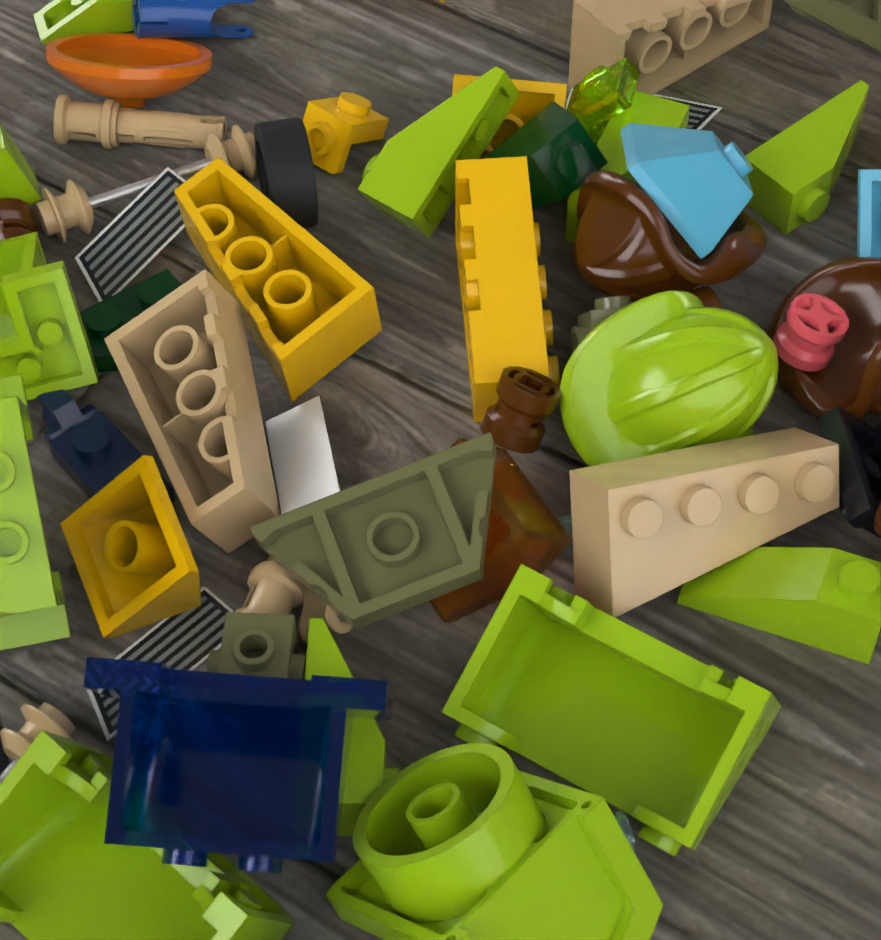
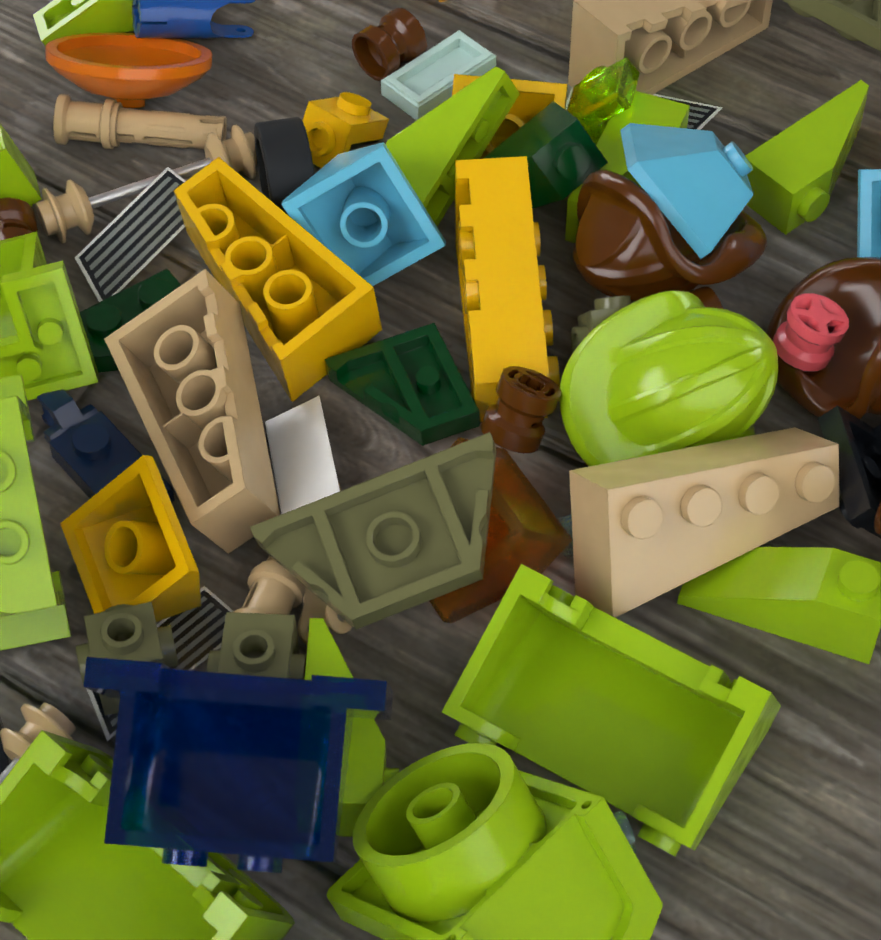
none -> olive brick [76,602,179,716]
none -> medium azure slope [281,142,446,286]
none -> dark green wing [325,323,480,446]
none -> reddish brown wheel [352,7,427,81]
none -> light aqua tile [381,30,496,120]

